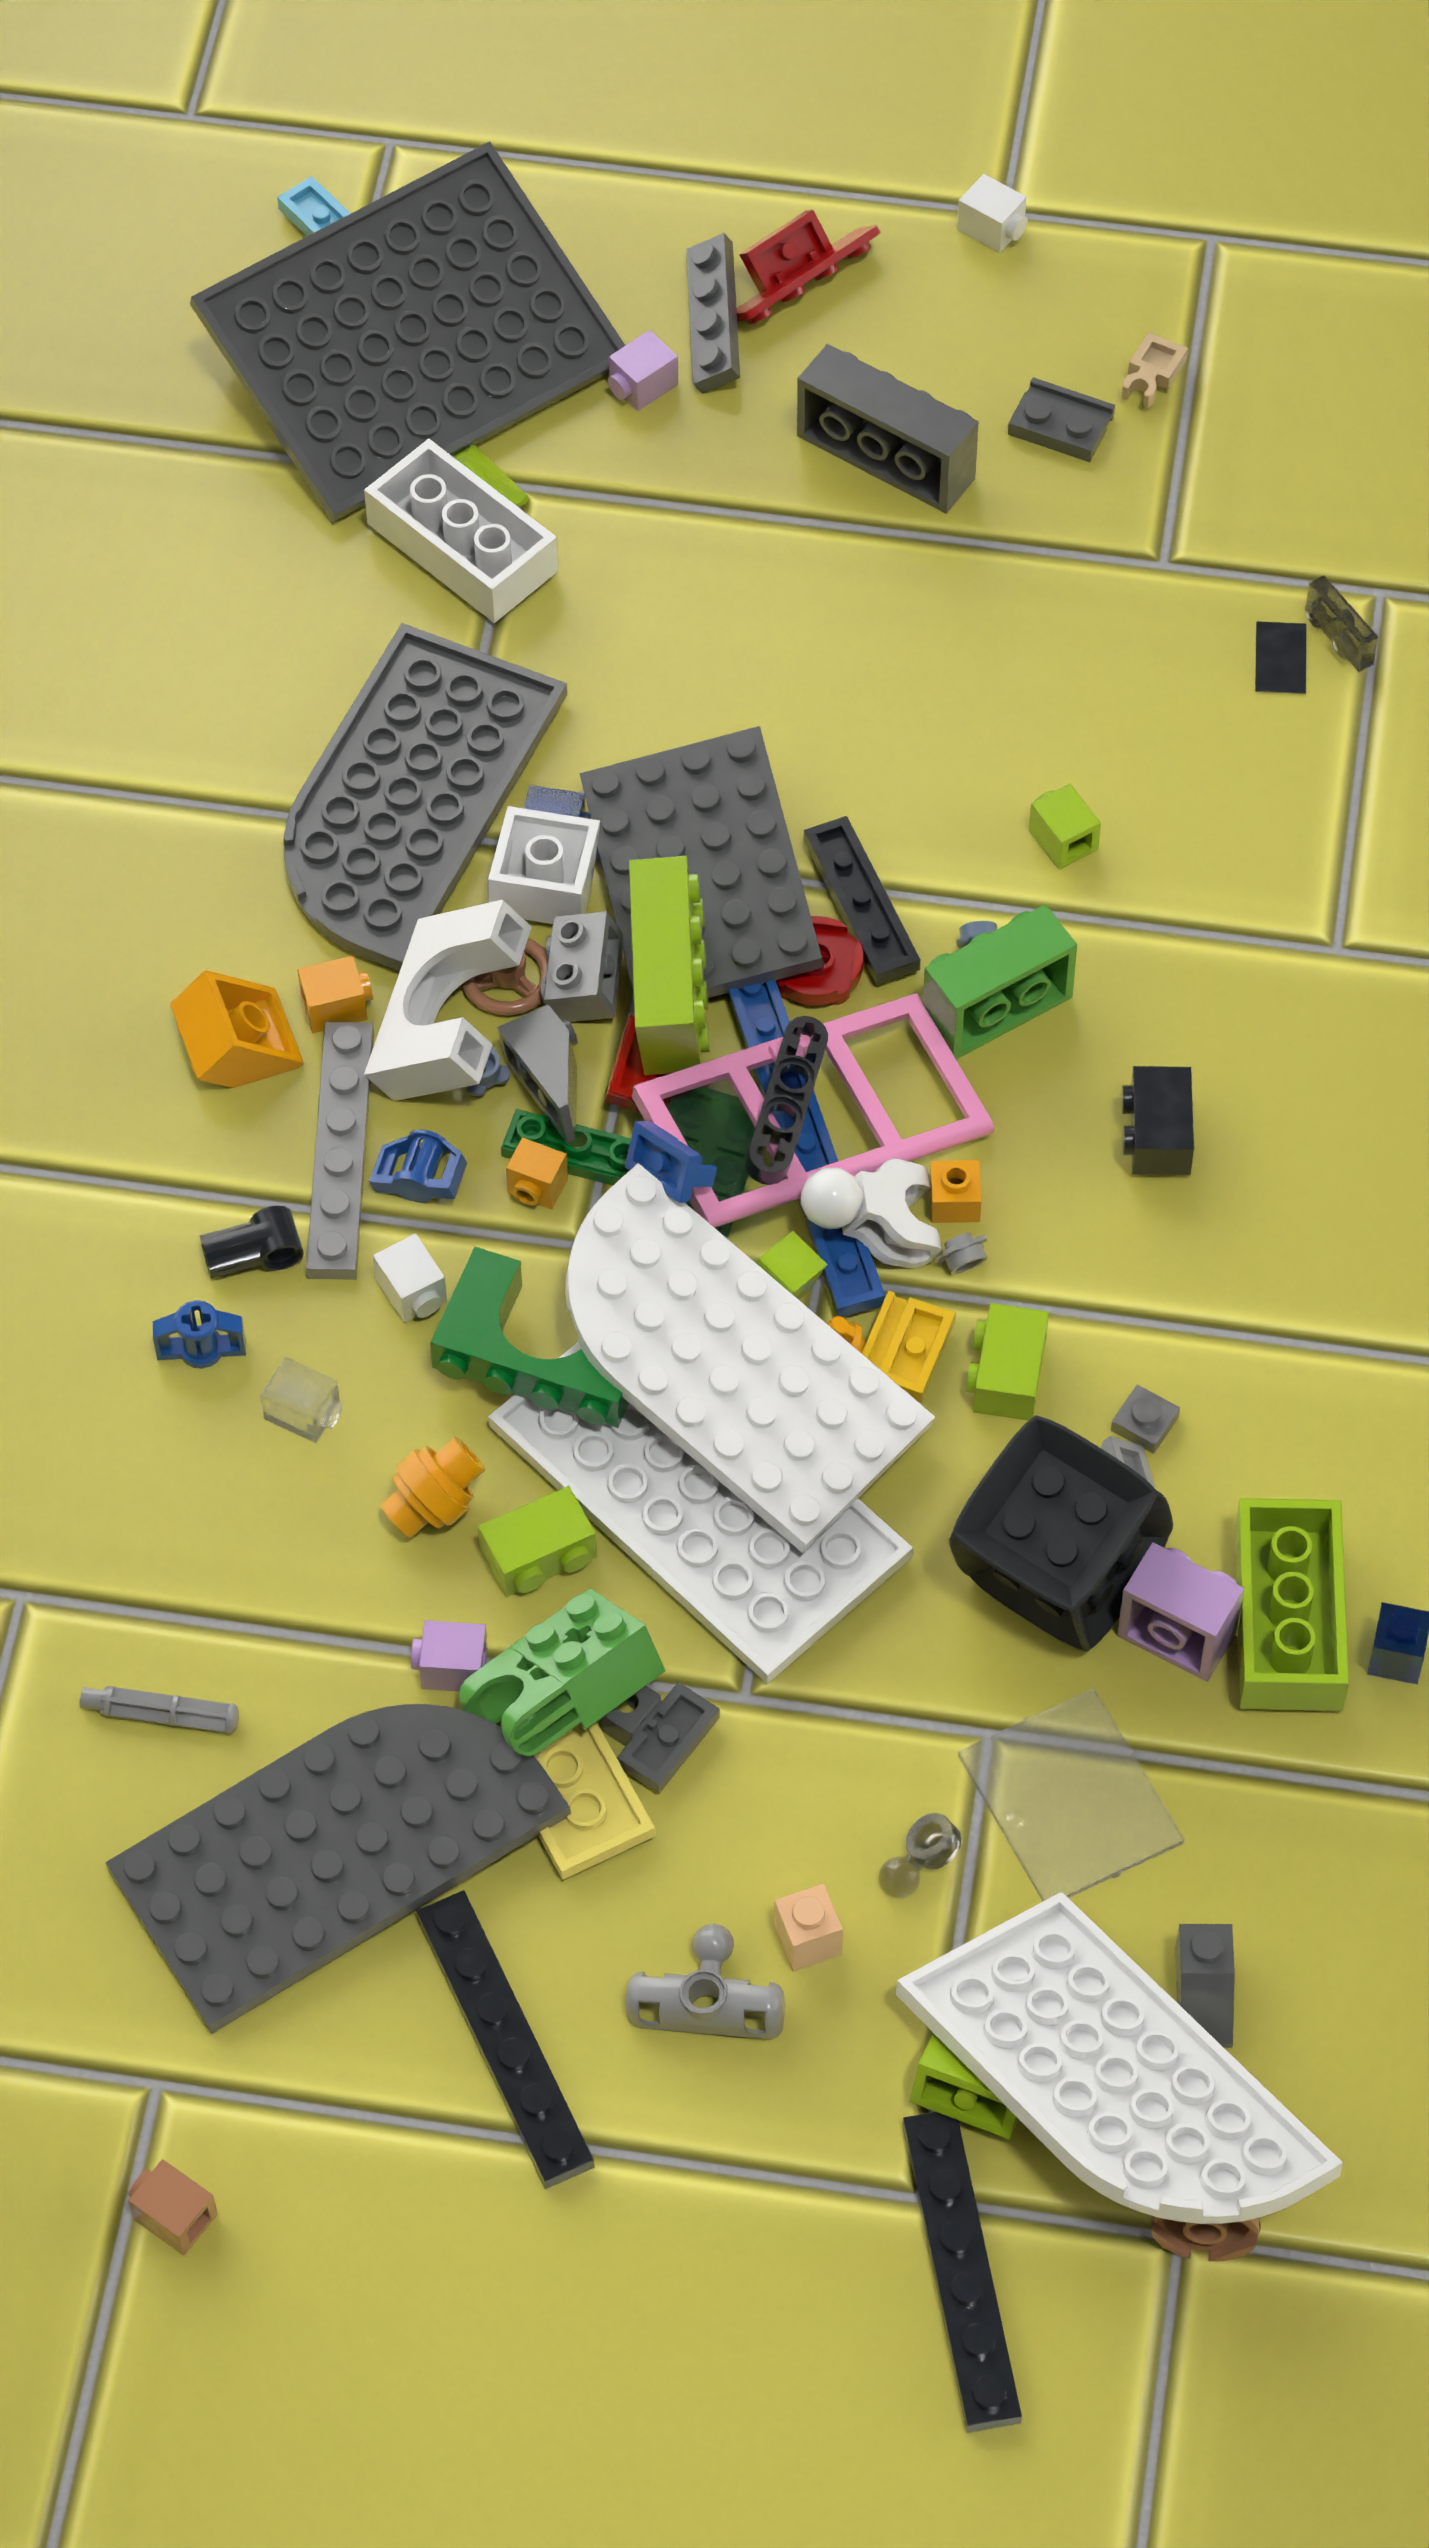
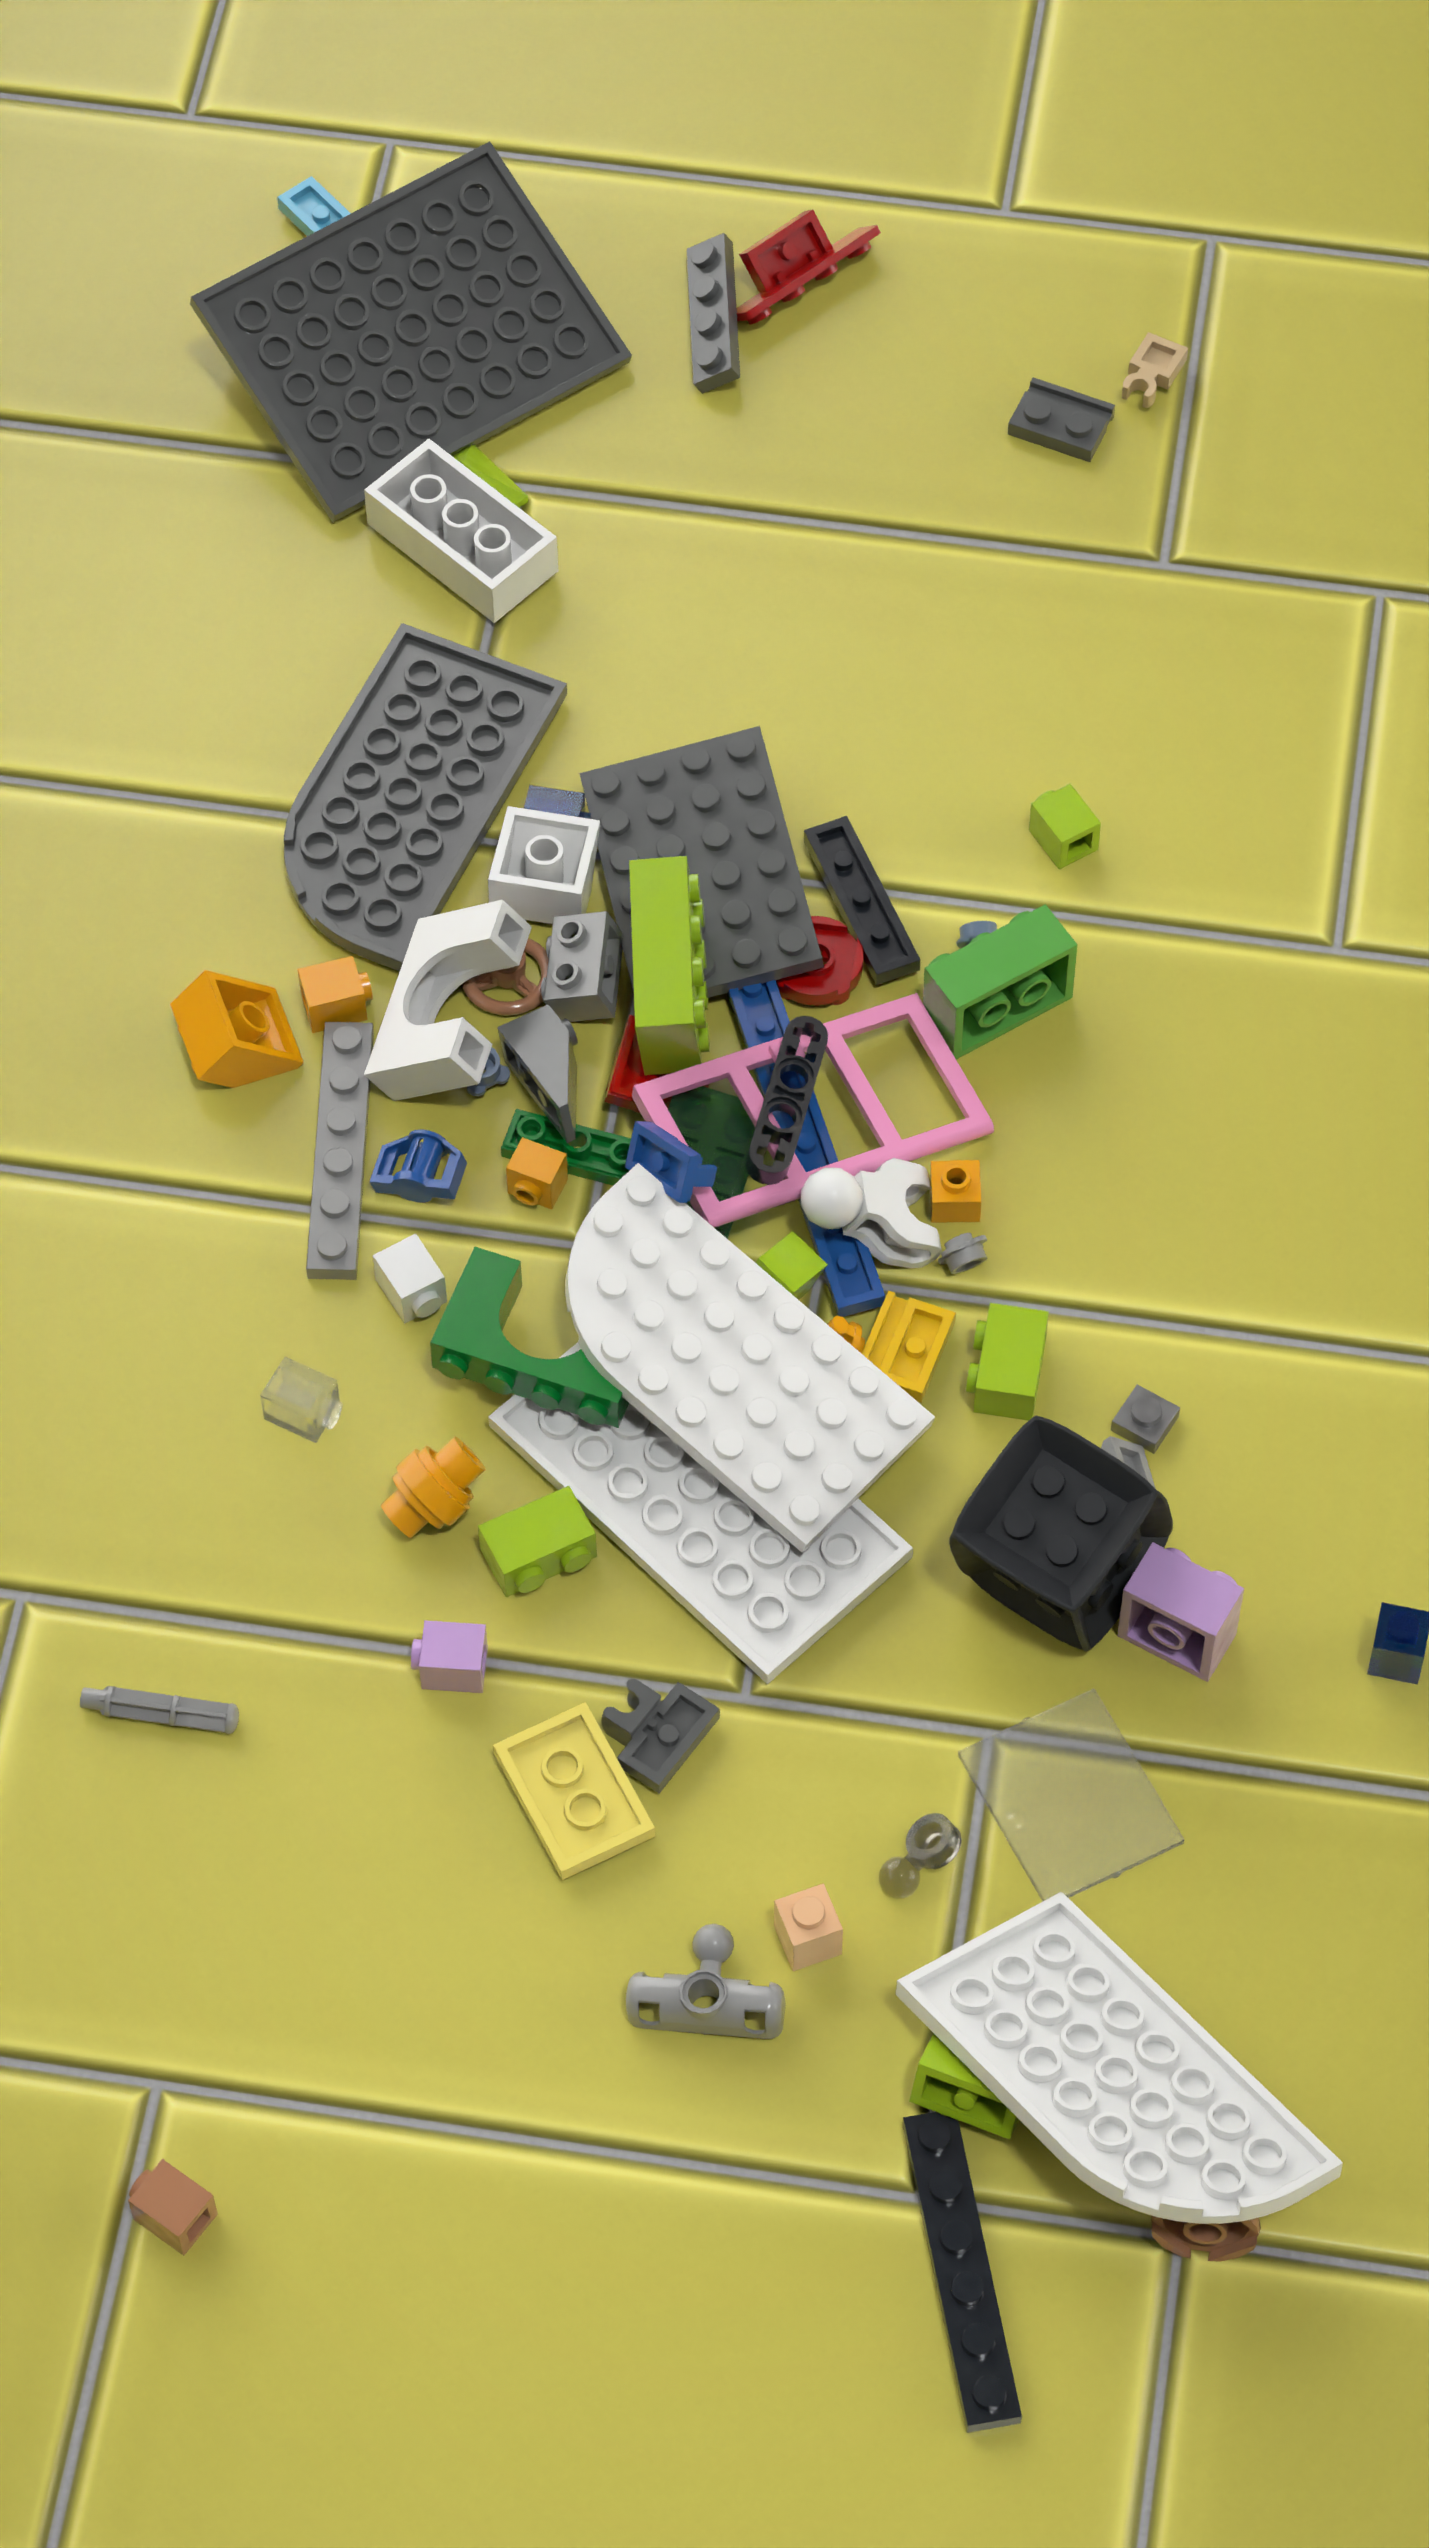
dark grey plate [105,1704,571,2034] -> none
blue piece [153,1300,246,1369] -> none
black piece [199,1205,304,1278] -> none
black plate [416,1890,595,2189] -> none
bright green brick [459,1588,666,1756] -> none
lavender brick [608,330,678,411] -> none
dark grey brick [797,344,979,514] -> none
white brick [957,174,1028,253] -> none
black brick [1122,1066,1194,1175] -> none
dark grey slope [1175,1924,1235,2048] -> none
lime brick [1235,1498,1349,1711] -> none
black sticker [1255,621,1306,694] -> none
clear smoke plate [1305,575,1378,672] -> none

